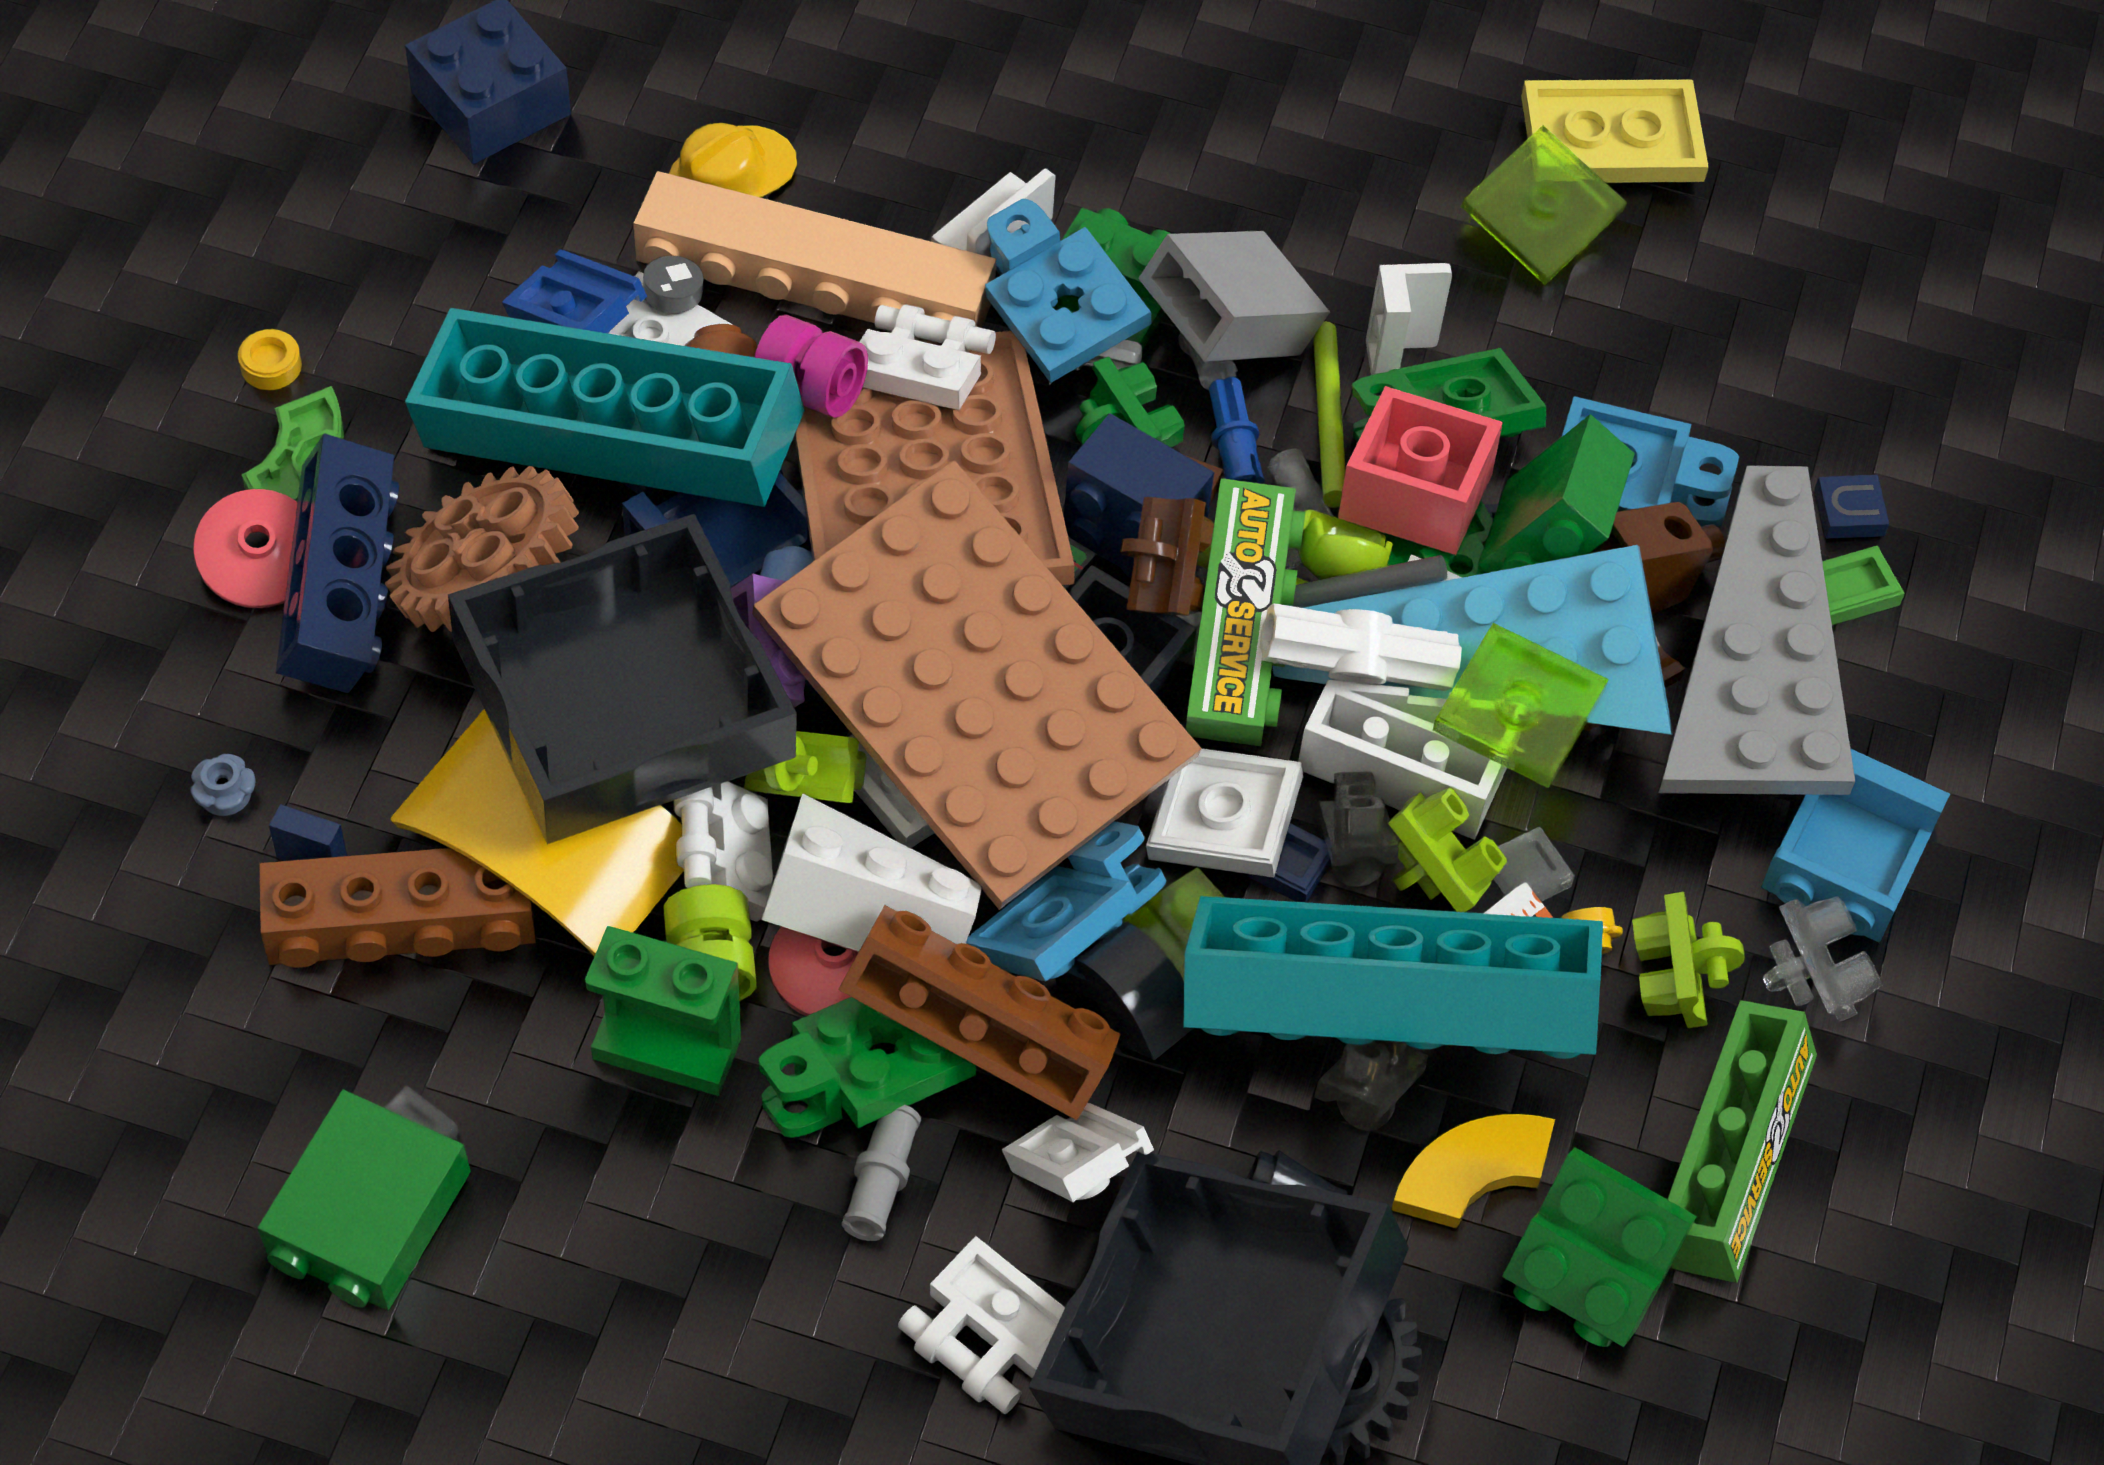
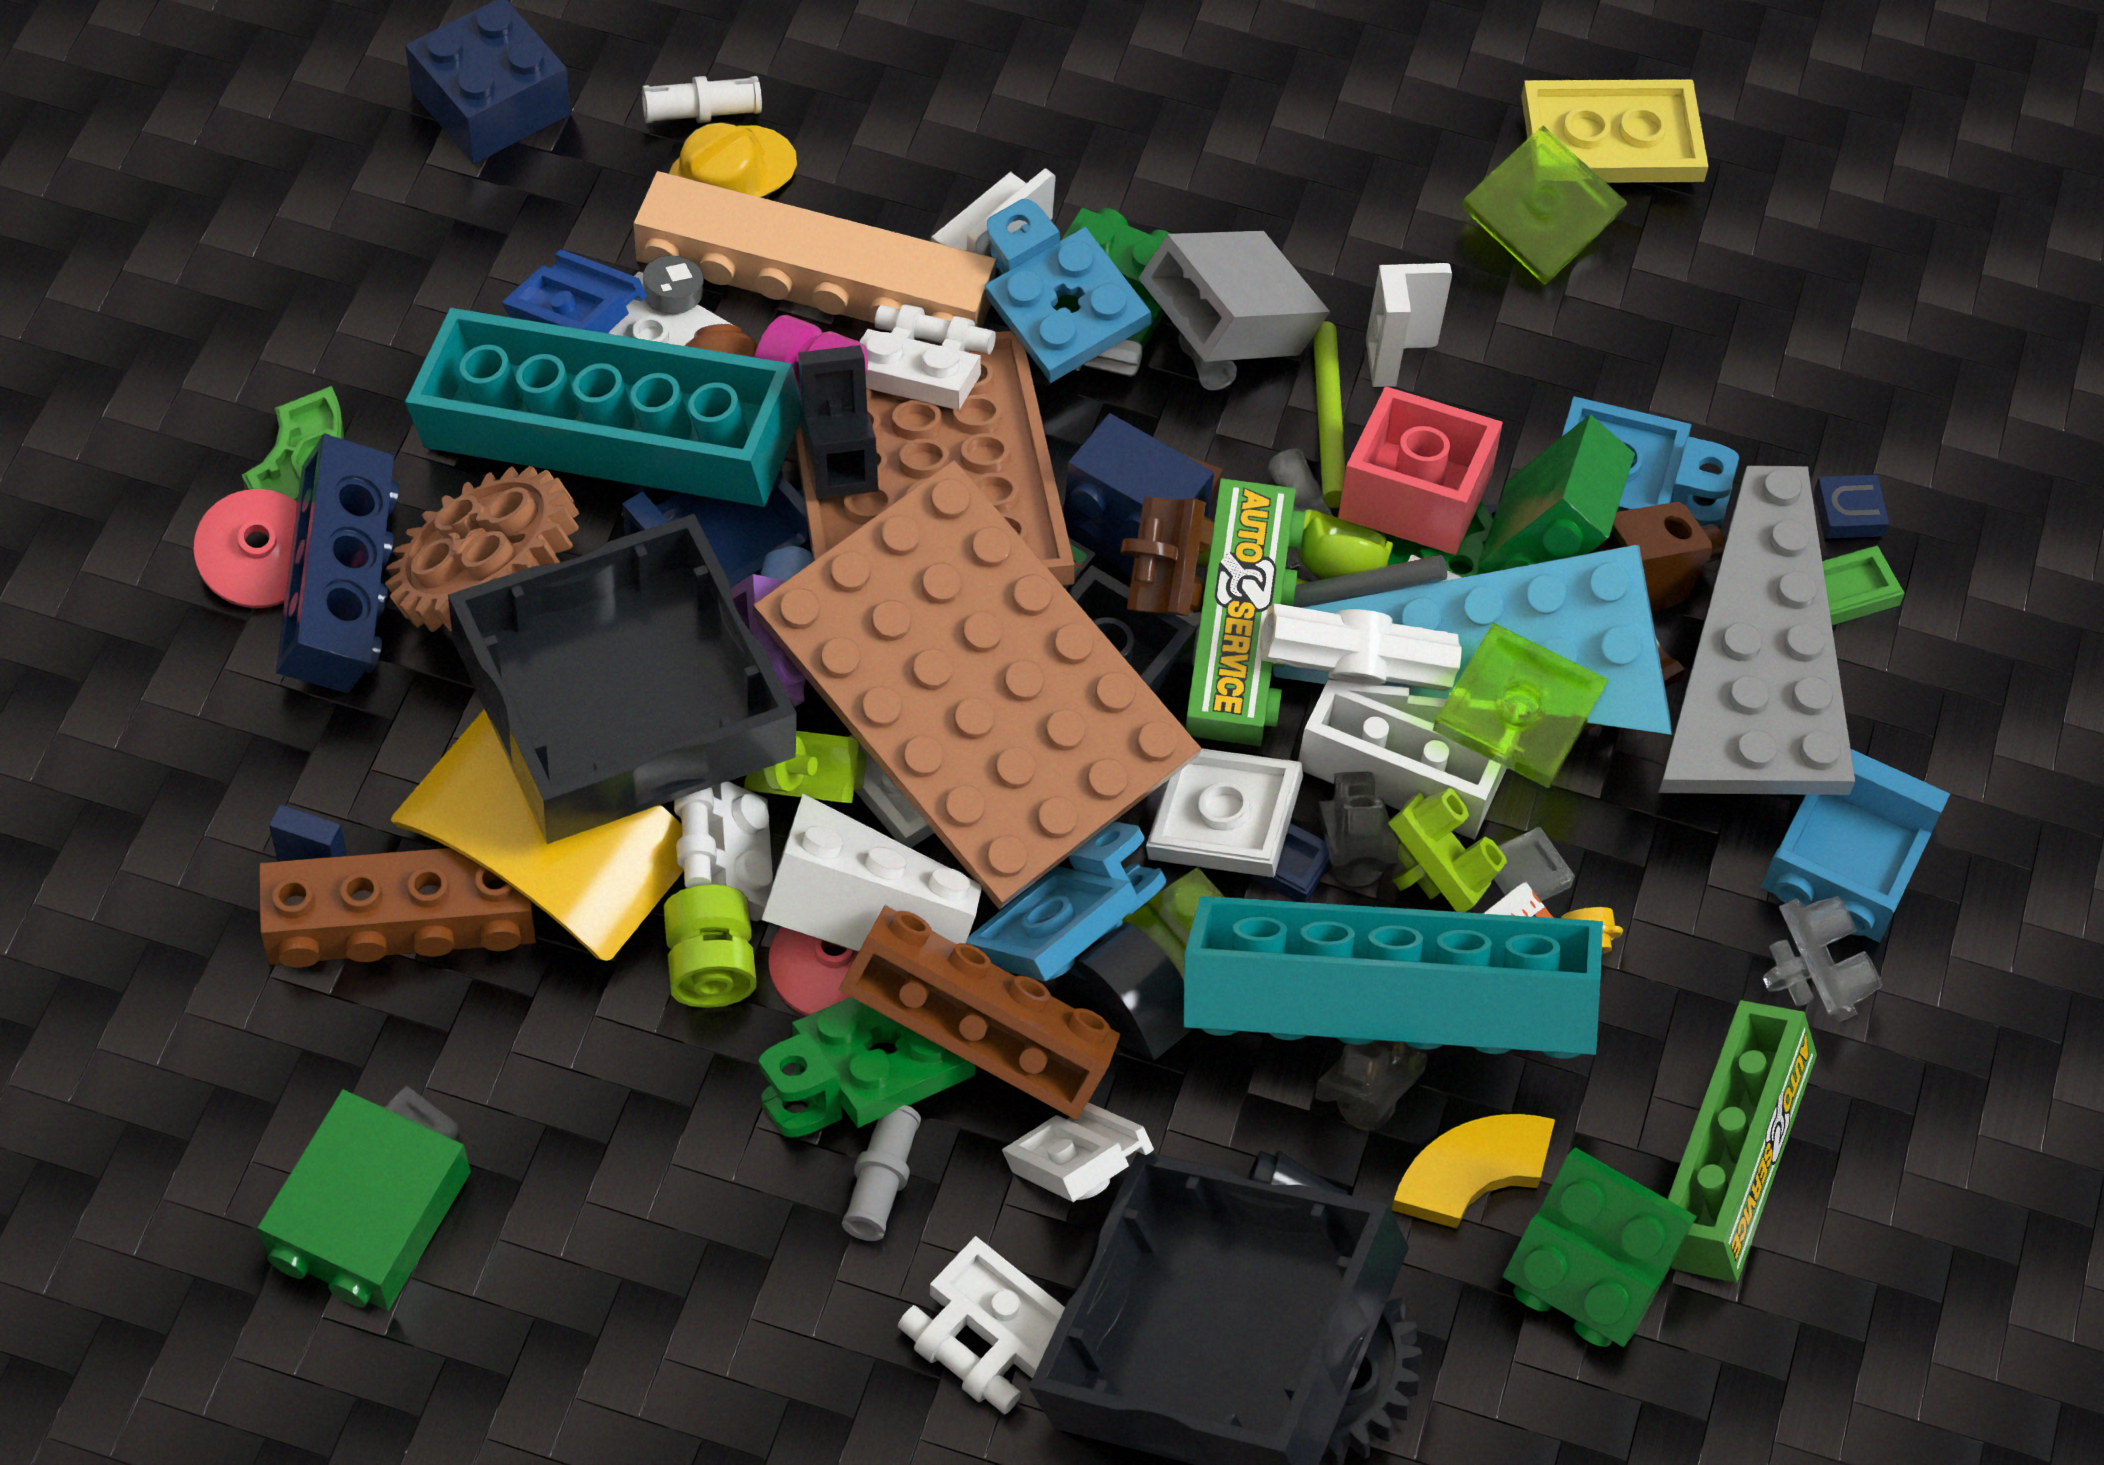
sand blue plate [191,754,256,816] -> none
yellow tile [238,329,302,390] -> none
green panel [585,925,741,1096] -> none
green hips [1075,356,1185,448] -> none
blue axle [1209,377,1265,484] -> none
green plate [1352,348,1546,443] -> none
lime hips [1632,892,1745,1028] -> none
none -> white pin [642,76,762,123]
none -> black brick [798,345,879,499]

